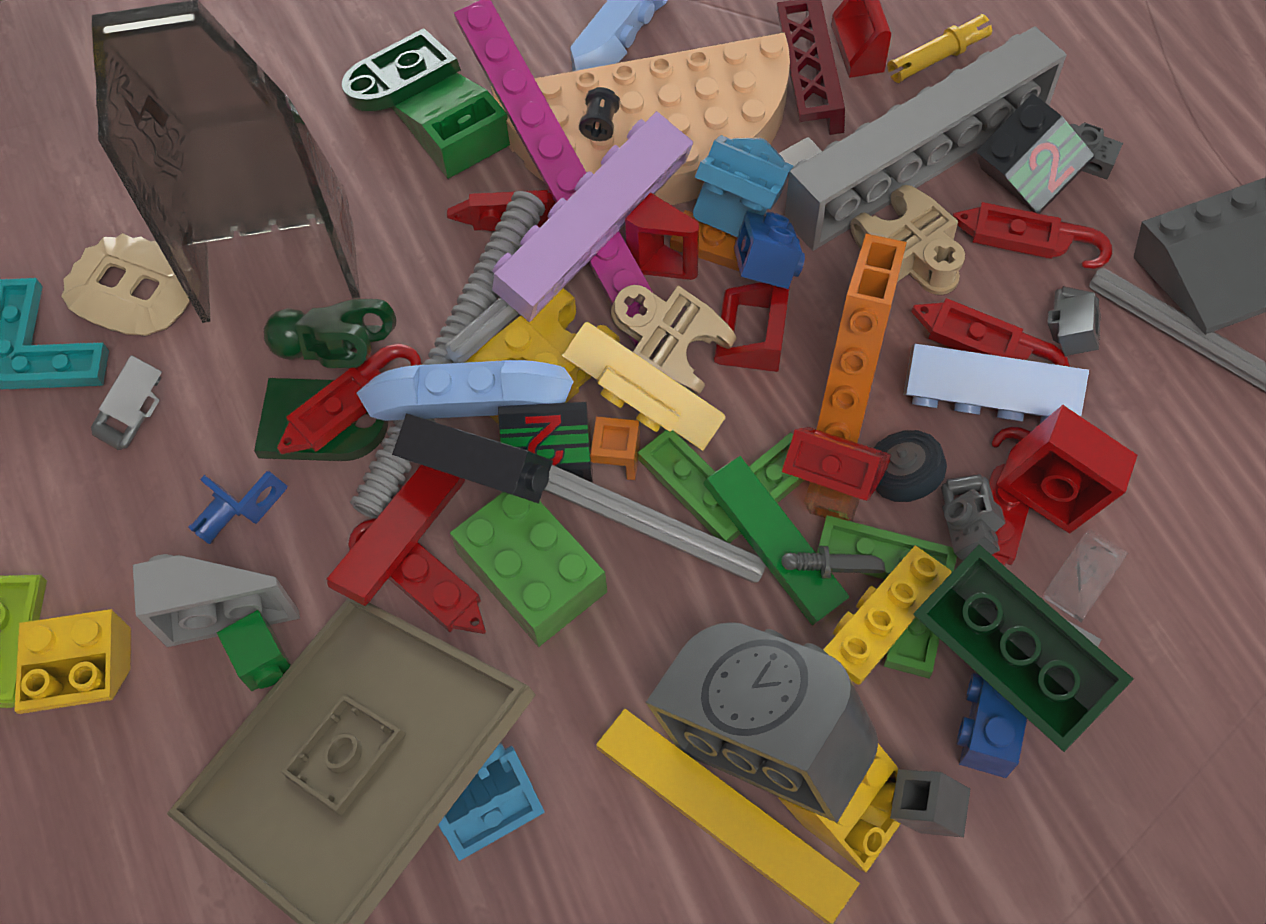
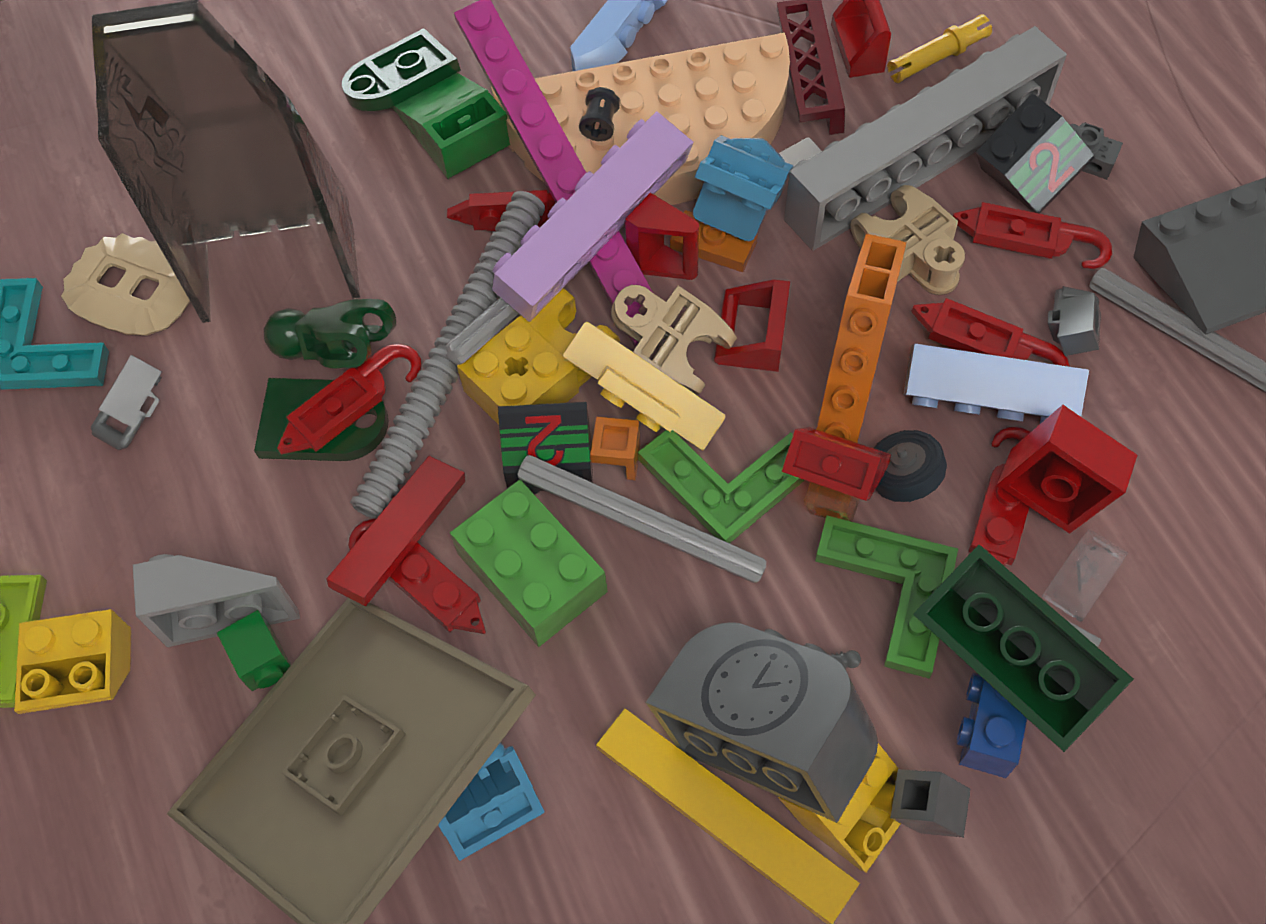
blue bracket [188,471,288,544] -> none
light blue brick [357,360,574,421] -> none
black brick [392,413,553,504] -> none
green tile [703,456,850,626] -> none
blue brick [734,211,805,289] -> none
dark grey piece [781,546,886,579] -> none
yellow bracket [823,545,951,685] -> none
dark grey piece [941,474,1006,561] -> none

